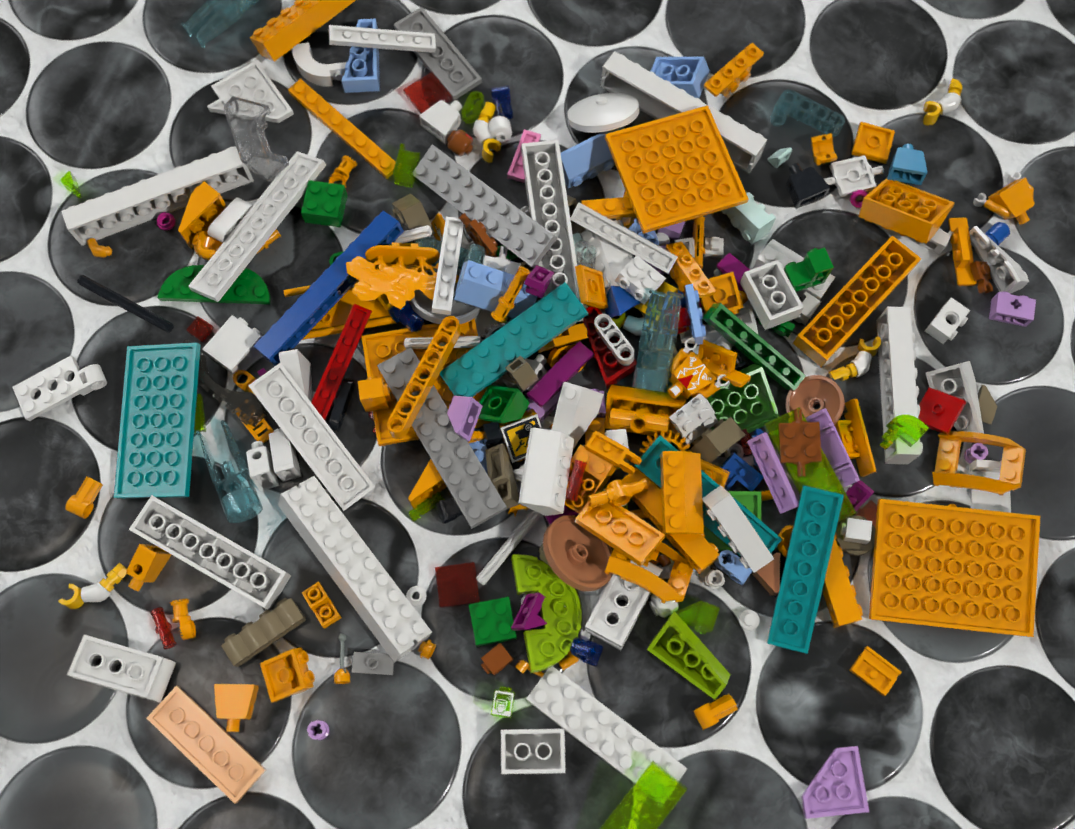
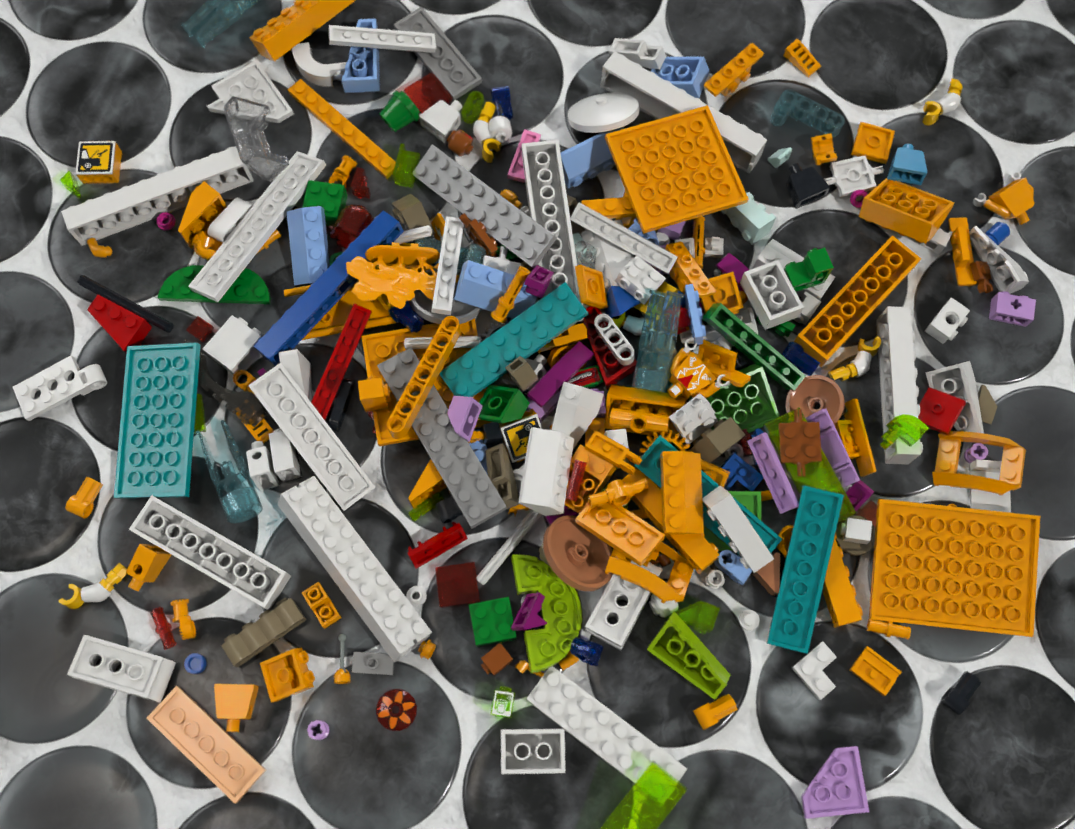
none -> piece [75,141,122,184]
none -> red wedge [87,295,152,354]
none -> blue tile [184,653,206,674]
none -> light blue slope [286,206,330,286]
none -> clear red cylinder [330,204,374,249]
none -> clear red bracket [351,167,371,199]
none -> clear red dish [376,689,417,731]
none -> green piece [379,90,420,133]
none -> red plate [407,521,468,569]
none -> light orange cylinder [500,189,523,209]
none -> slope [567,365,604,389]
none -> white slope [608,38,666,70]
none -> clear blue piece [781,342,820,376]
none -> light orange slope [783,39,821,78]
none -> white plate [792,641,837,700]
none -> light orange pin [867,618,911,640]
none -> black piece [941,671,981,715]

